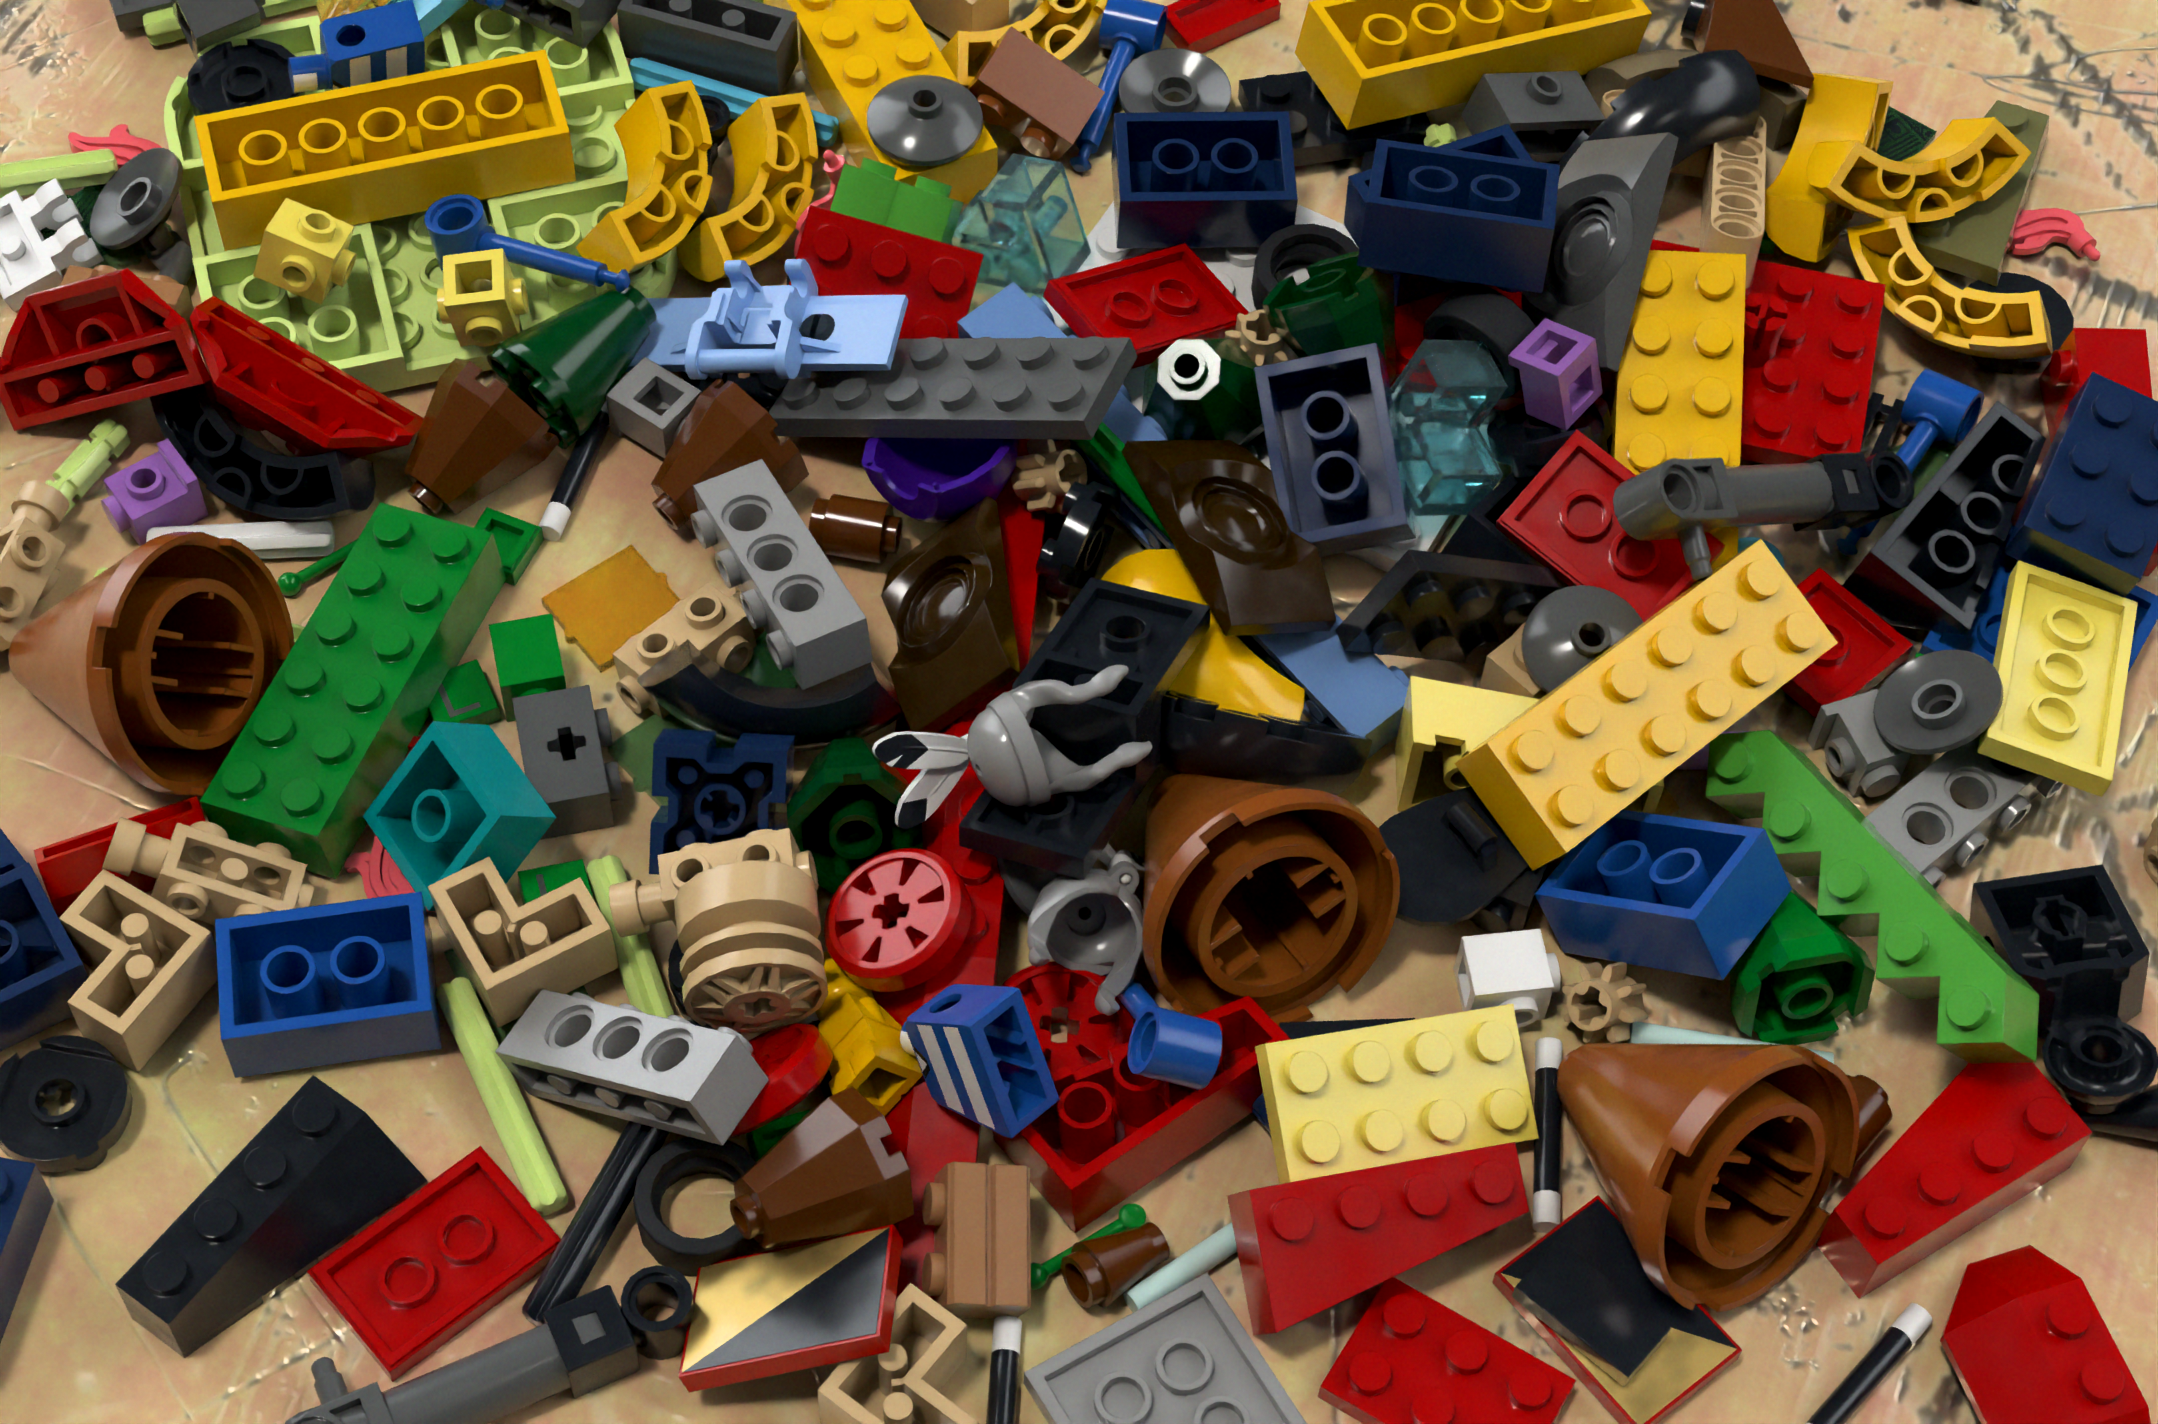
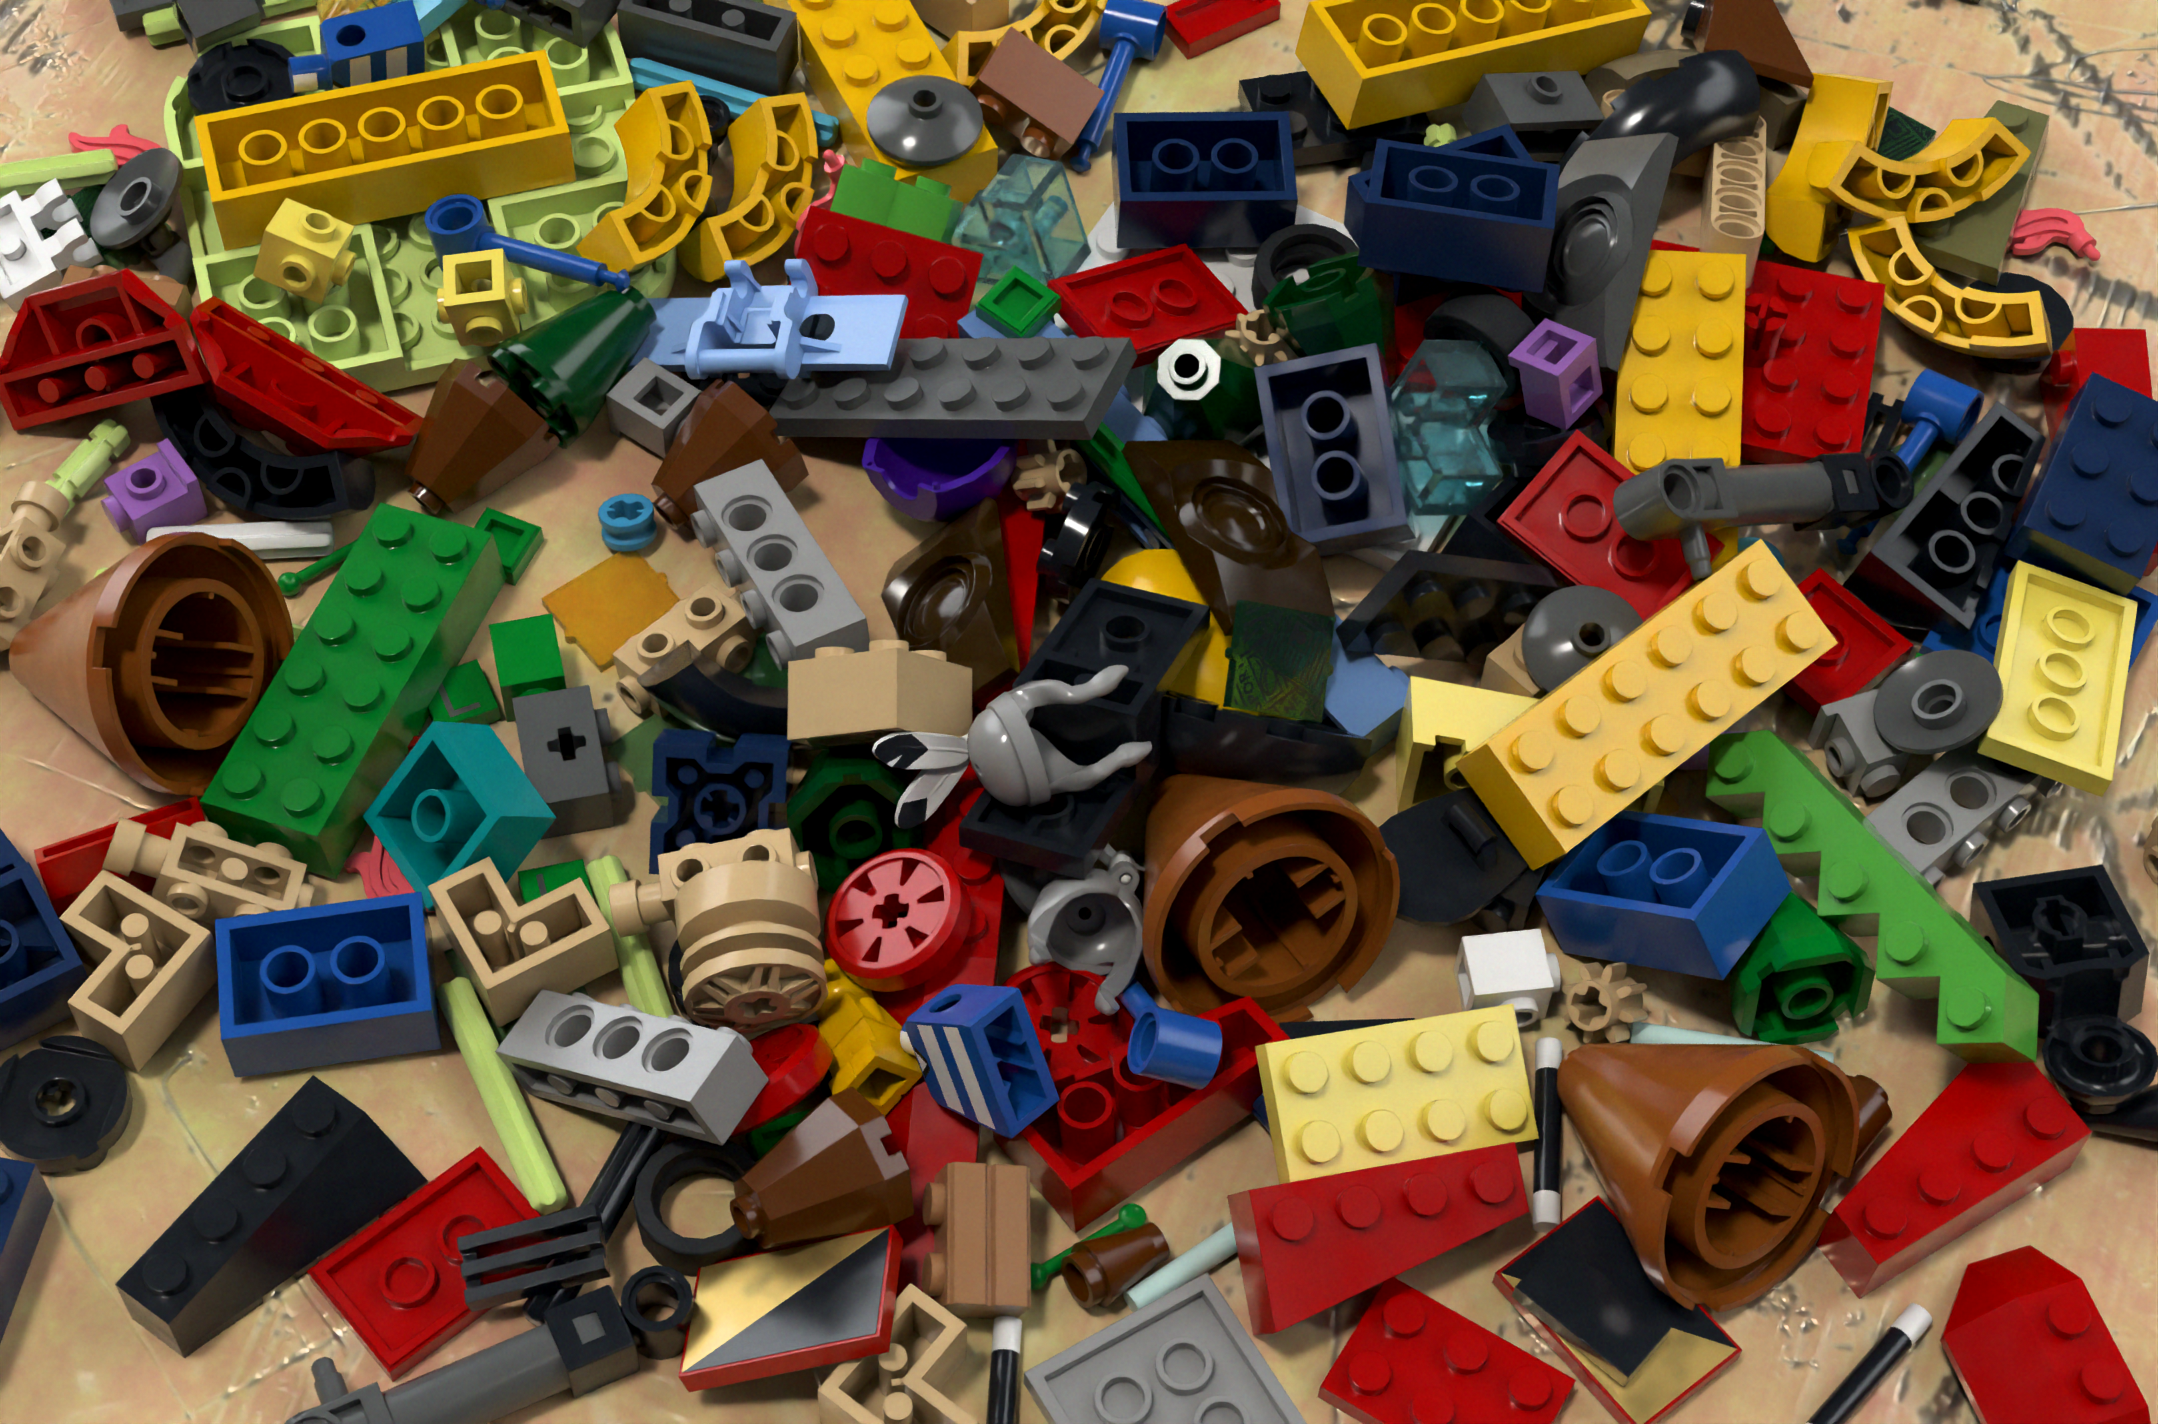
black bar [538,400,610,541] -> none
reddish brown brick [809,494,903,564] -> none
dark grey dish [1119,48,1231,113] -> none
none -> black tile [457,1203,611,1312]
none -> dark azure bush [598,493,657,552]
none -> tan brick [787,639,972,749]
none -> green tile [975,265,1062,338]
none -> clear green piece [1223,600,1335,723]

